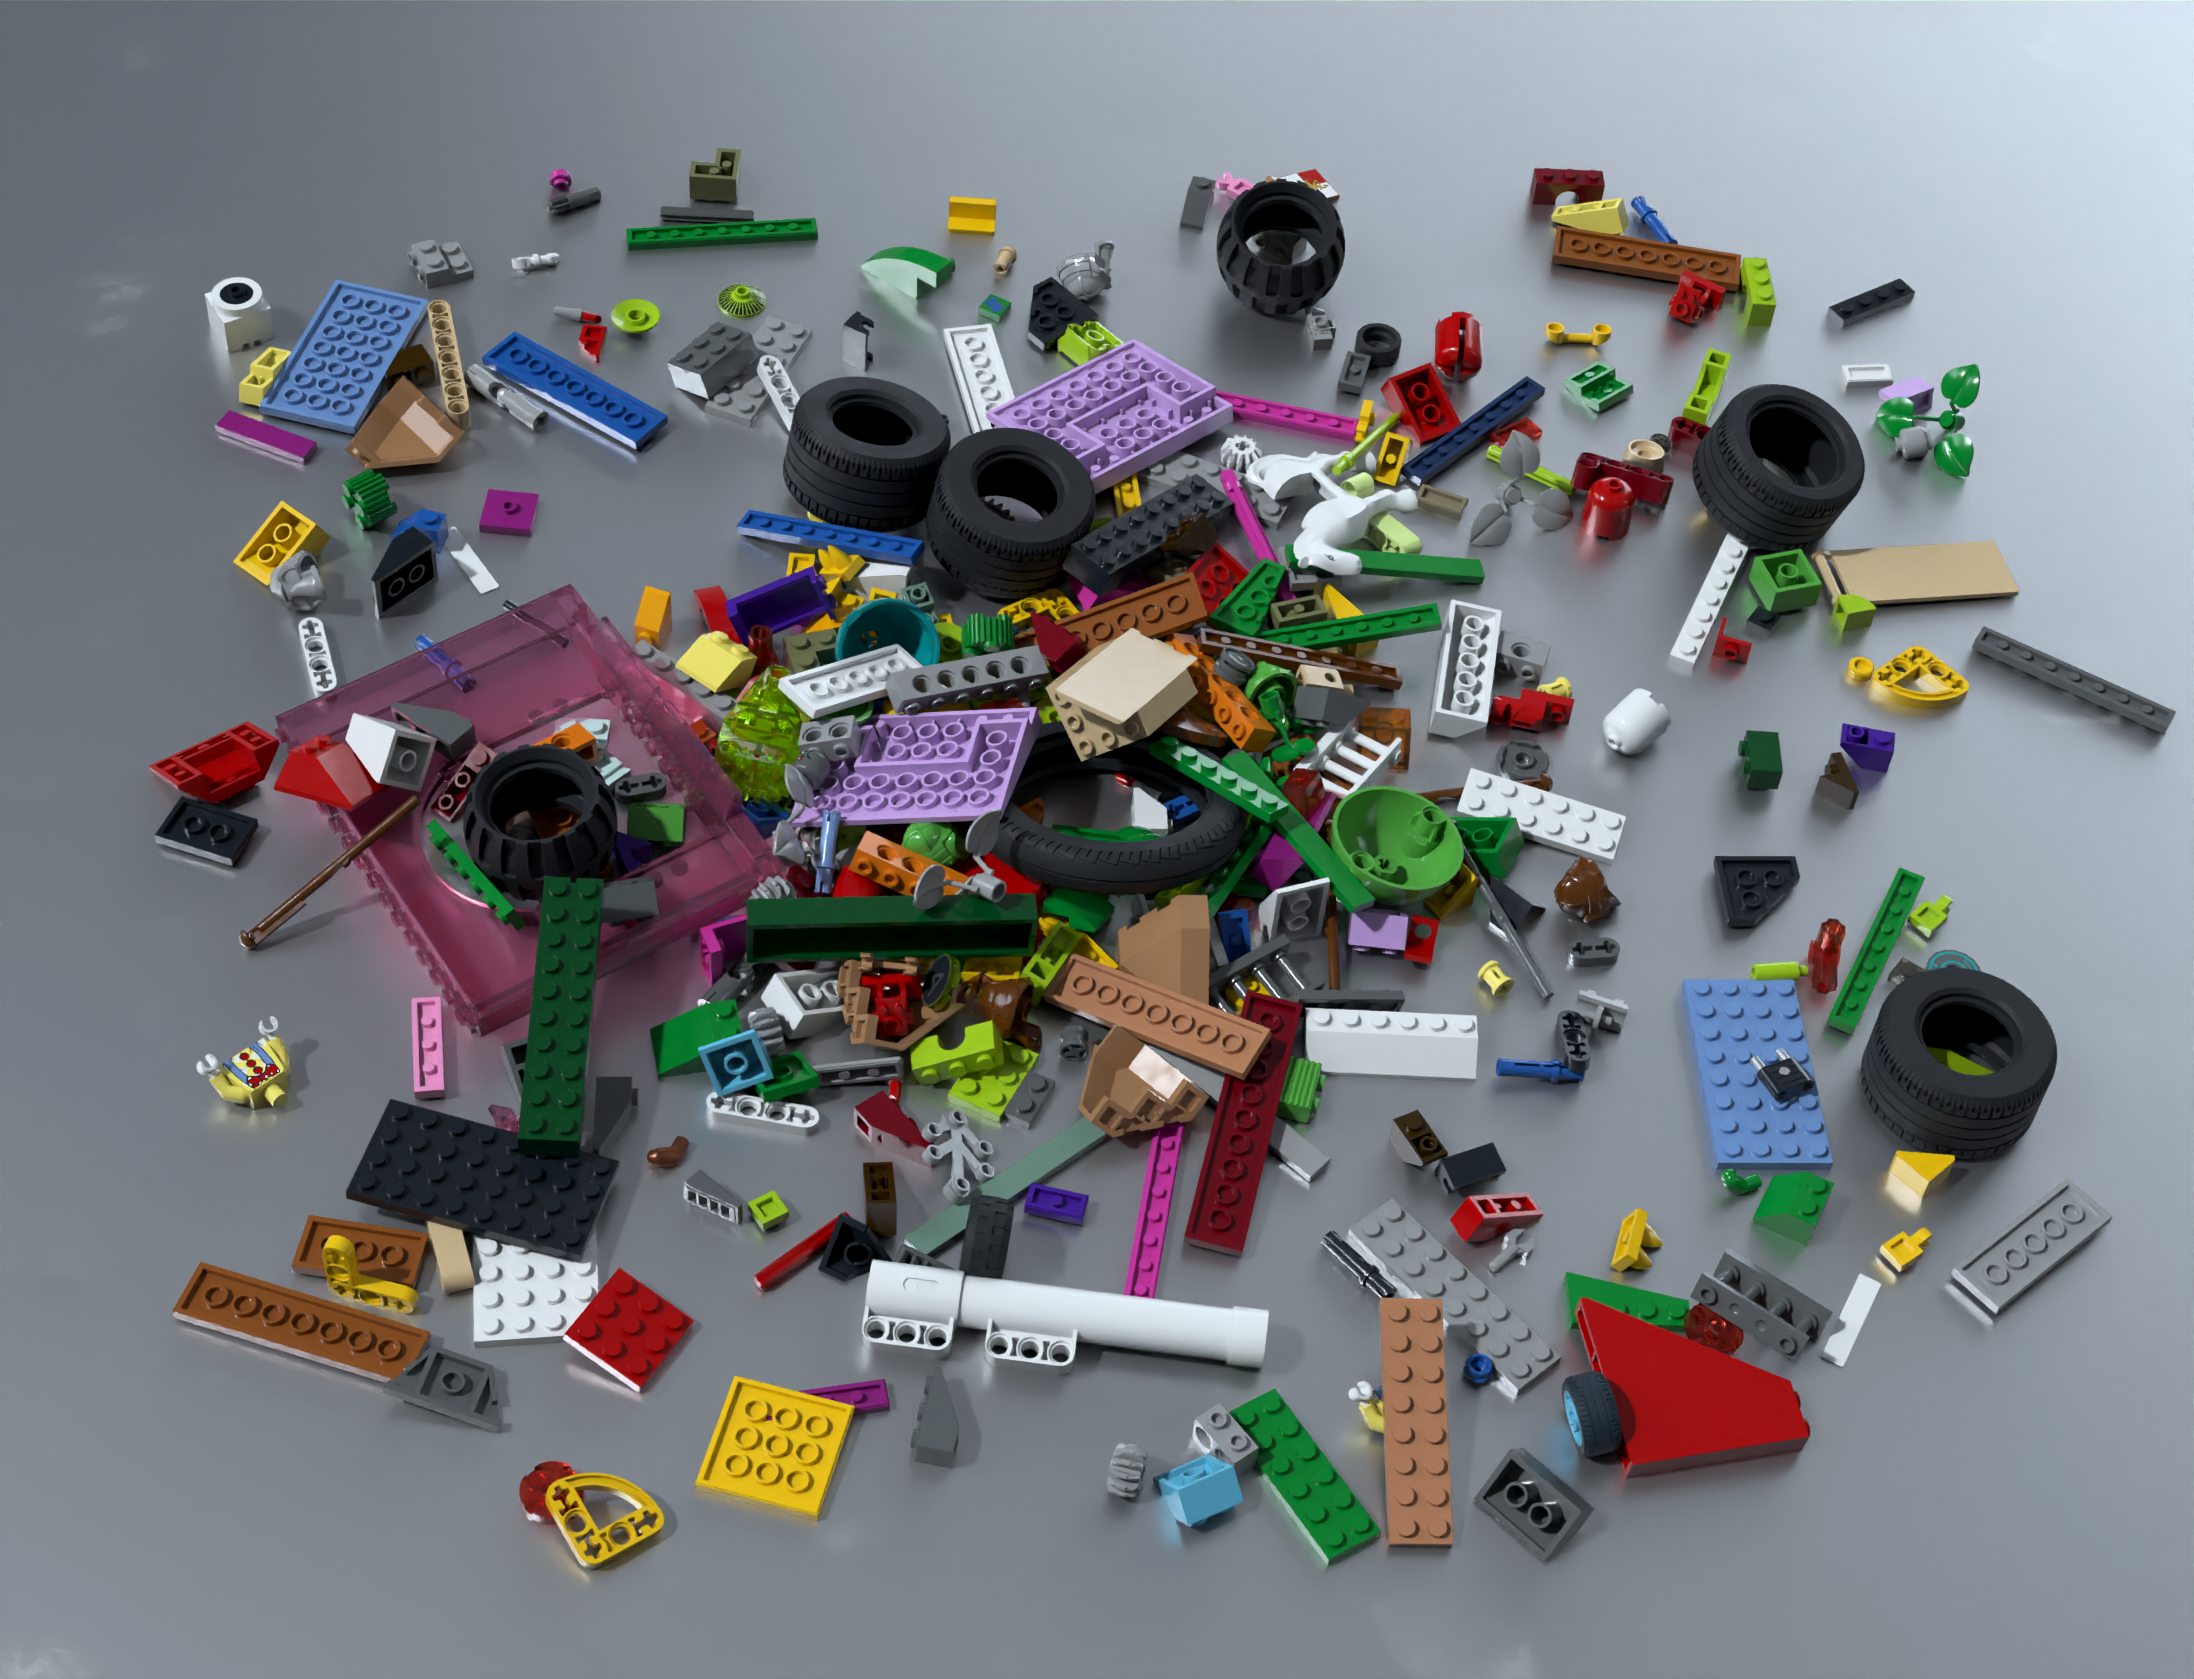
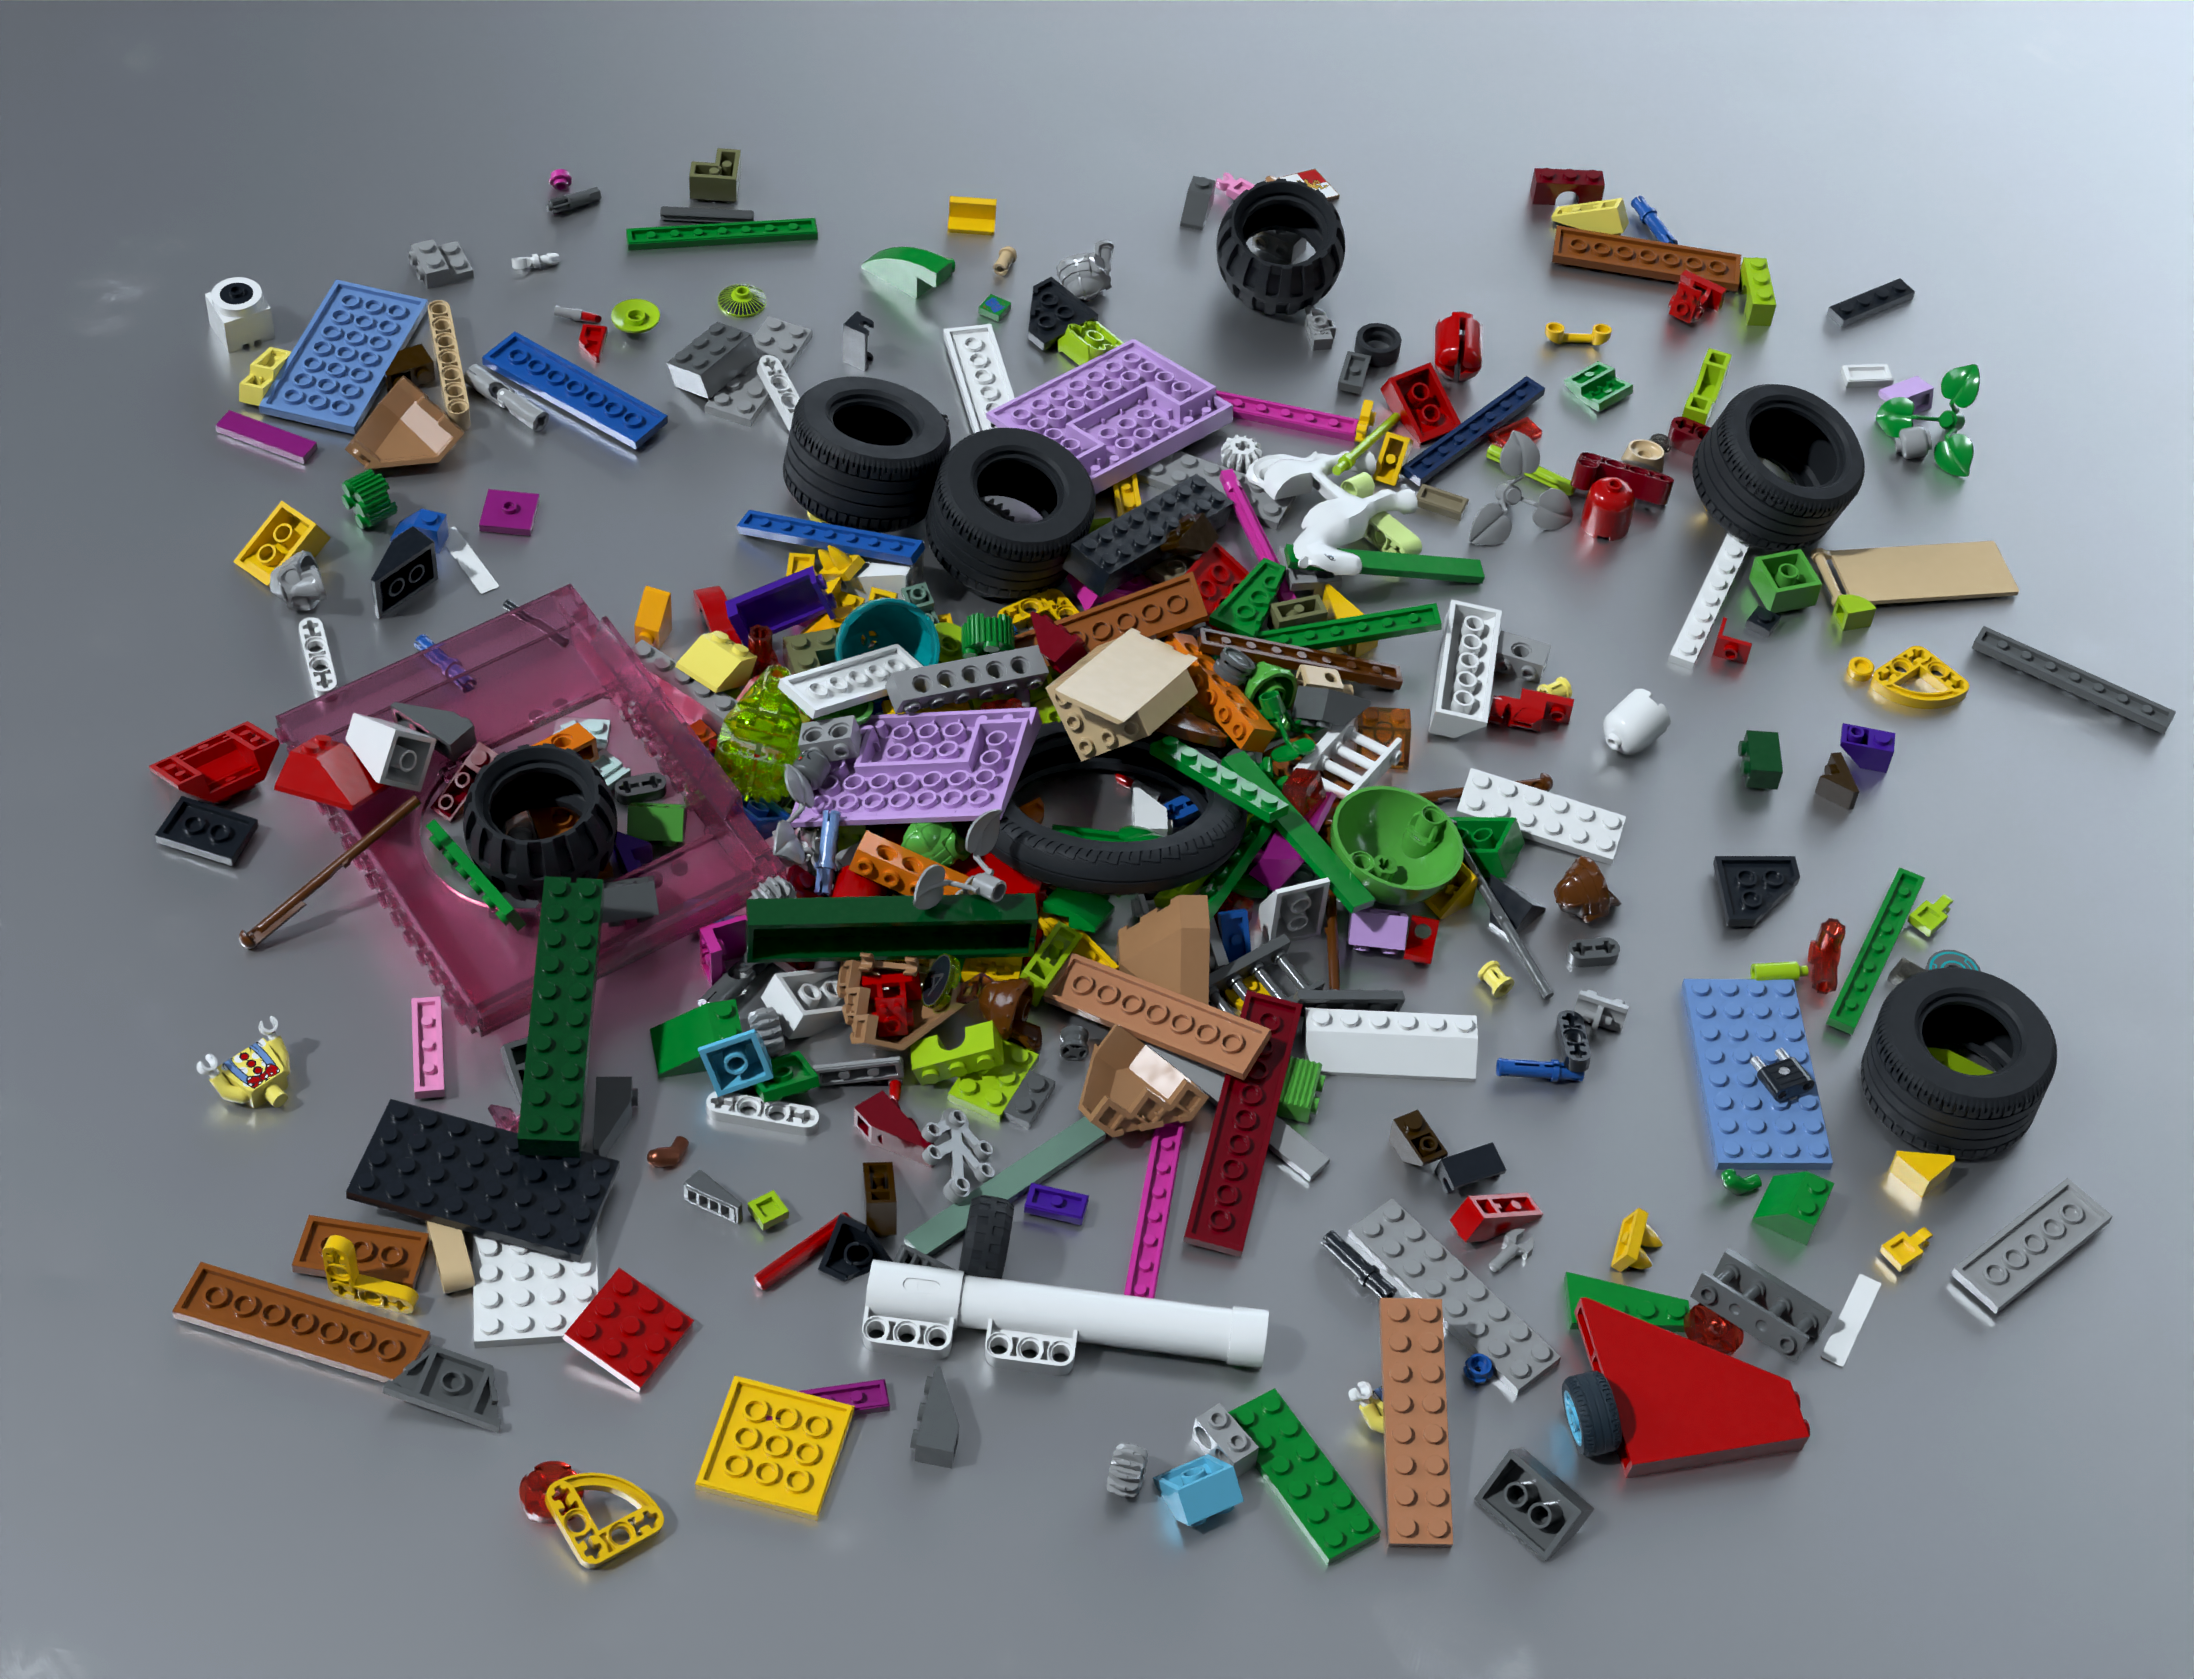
dark grey tile [1495,740,1549,781] -> none

